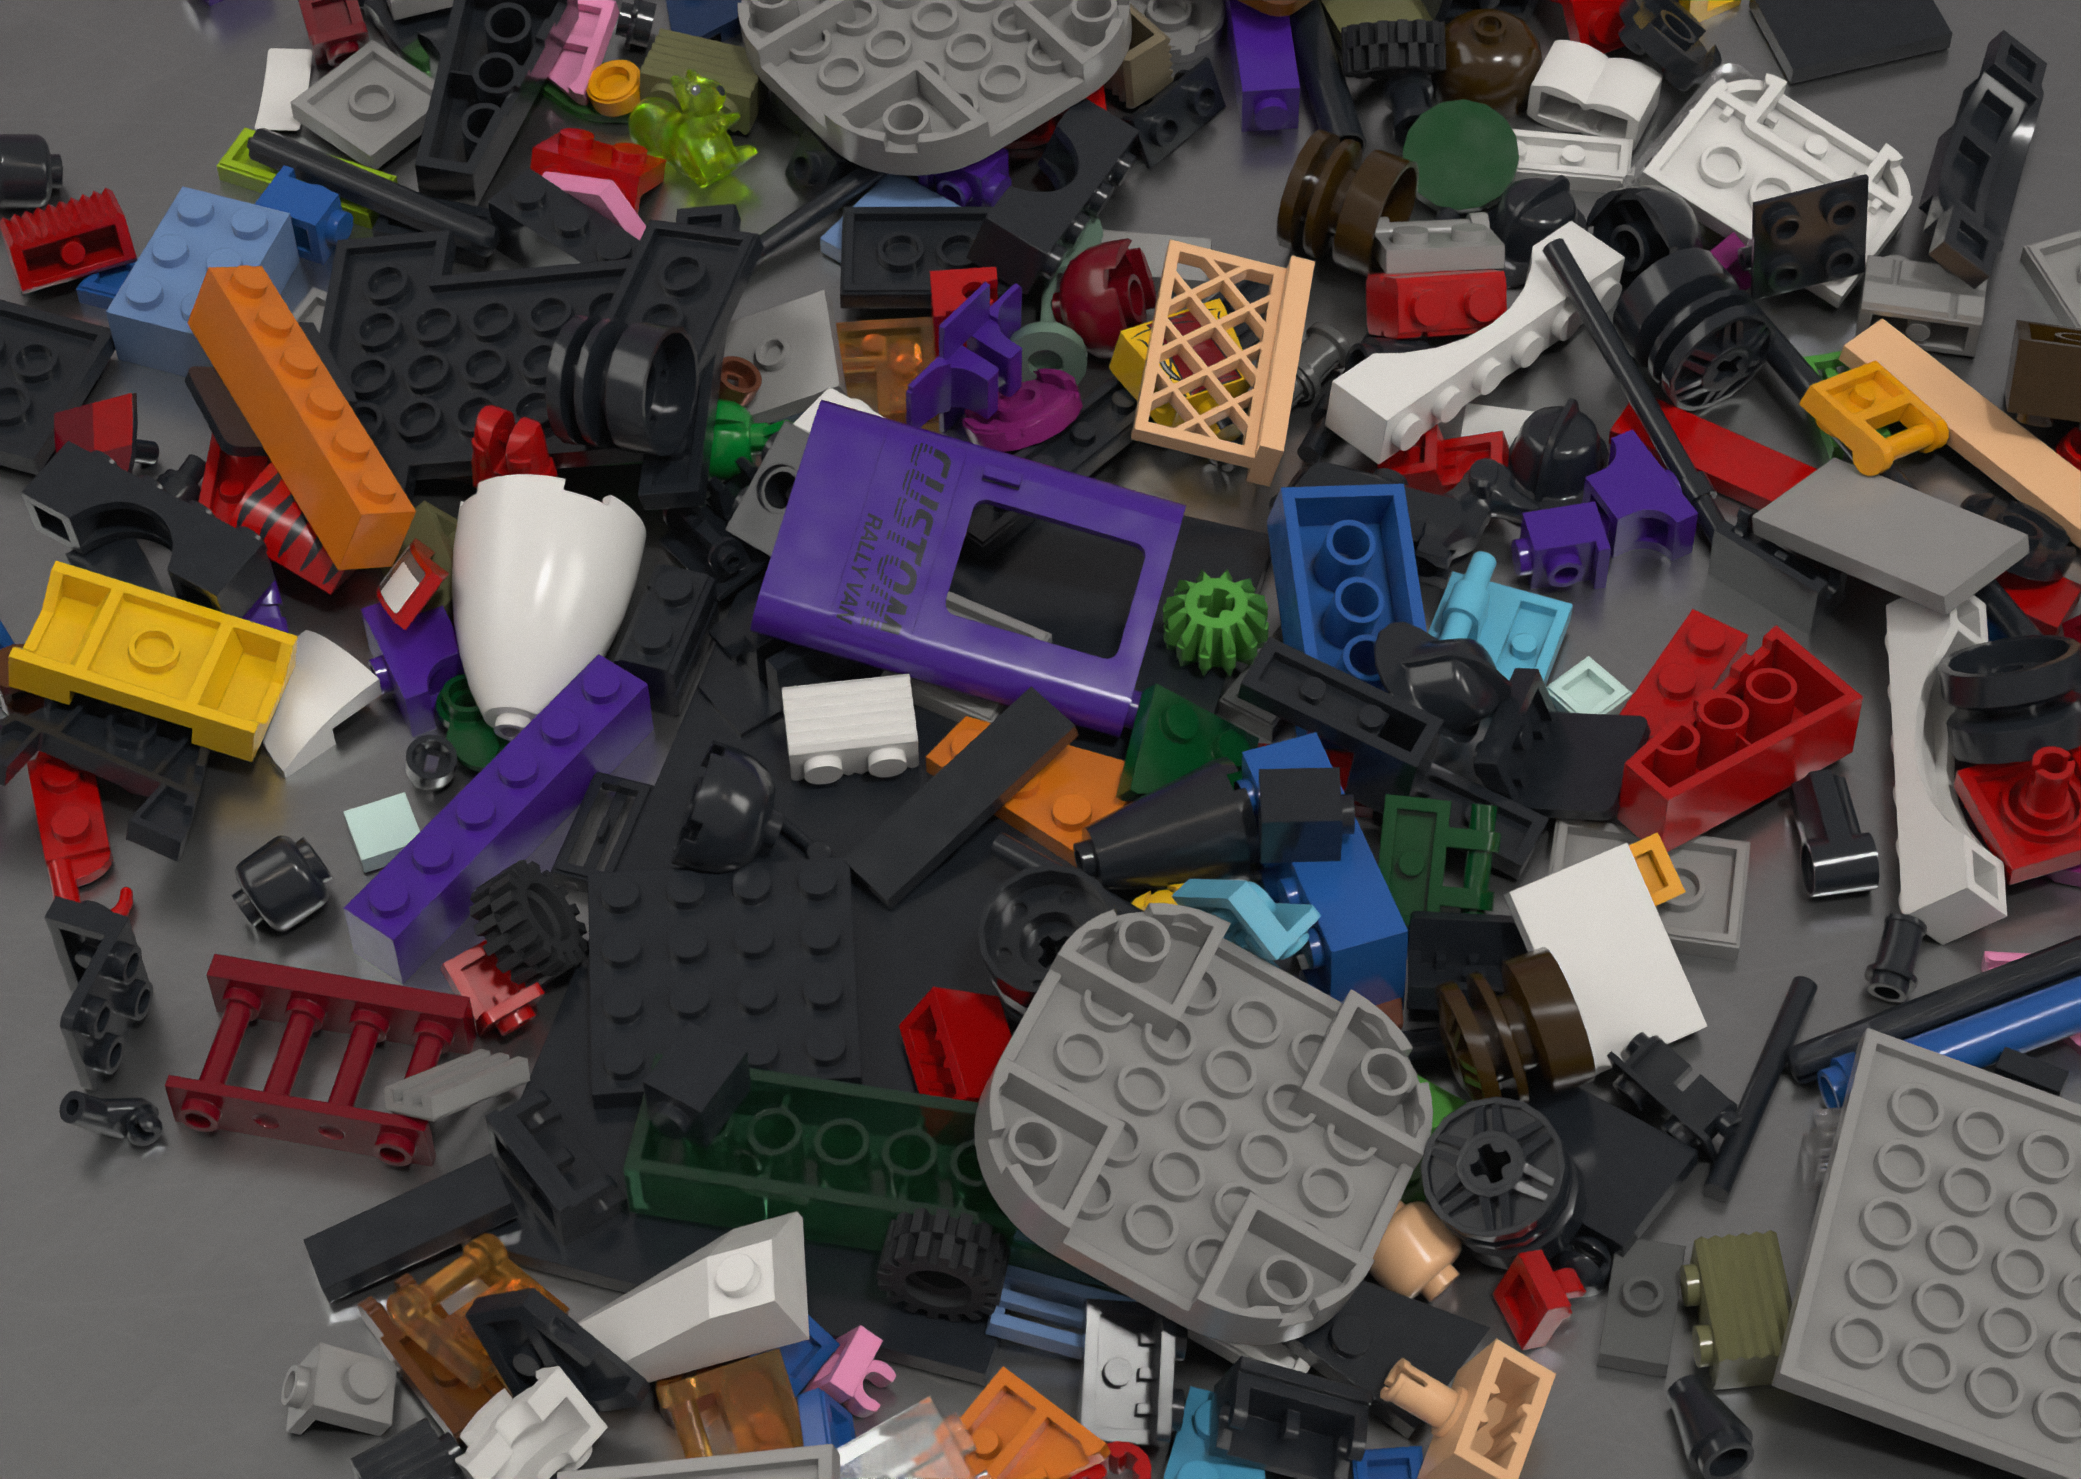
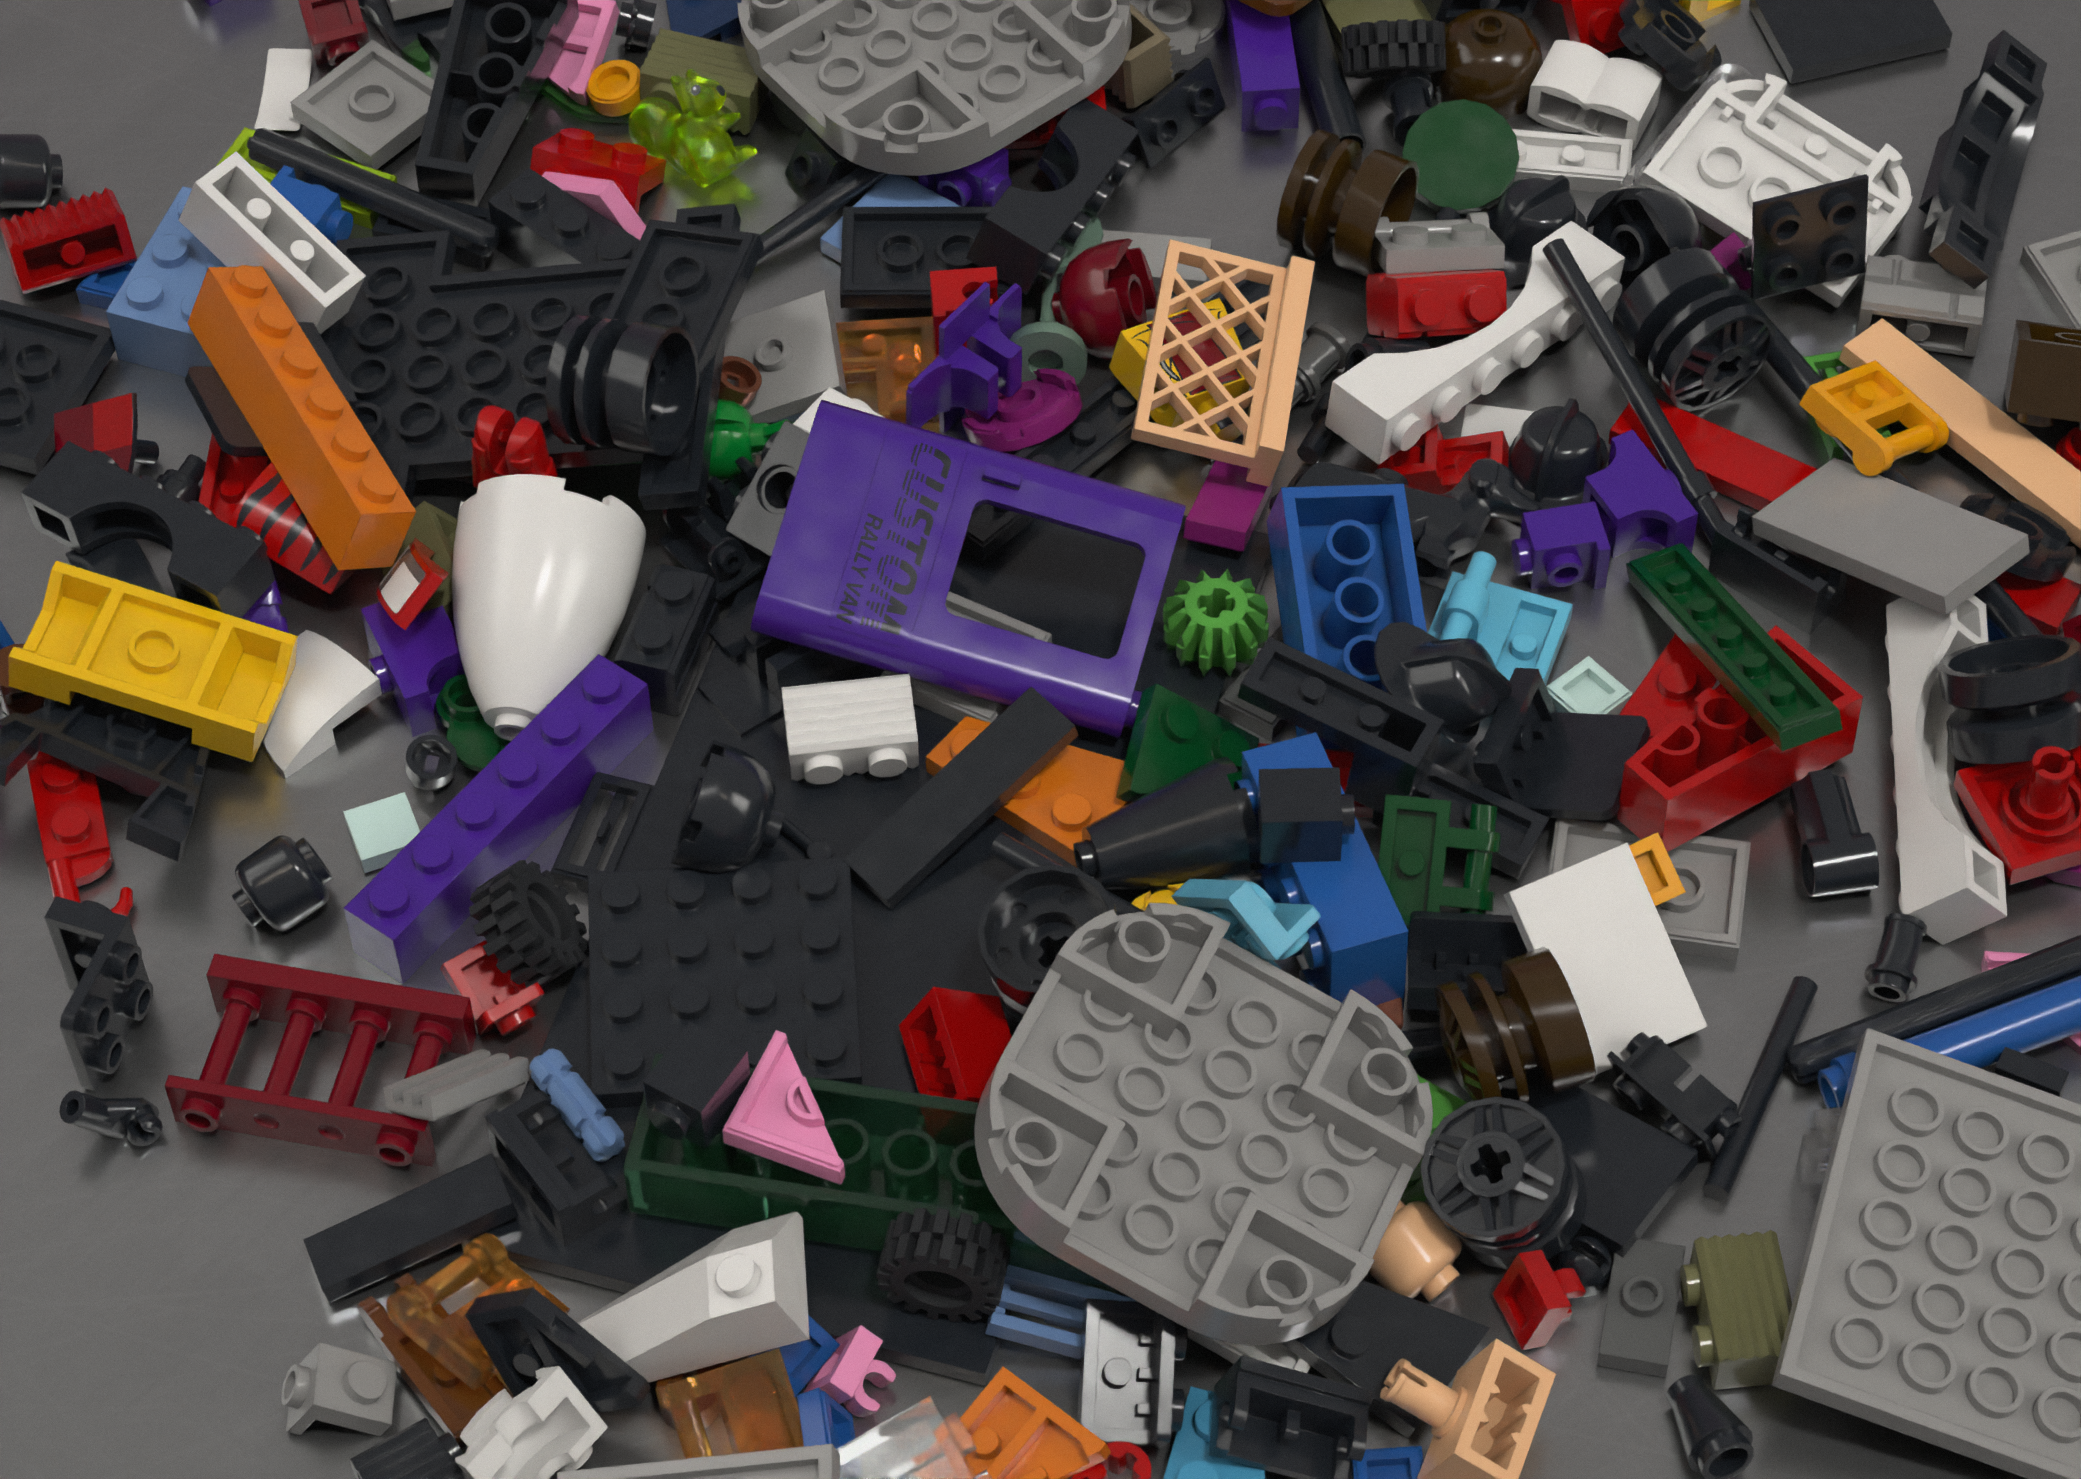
none -> white brick [179,152,366,334]
none -> medium blue axle [530,1048,625,1162]
none -> bright pink tile [722,1030,845,1185]
none -> magenta tile [1183,460,1274,552]
none -> dark green tile [1626,543,1842,751]

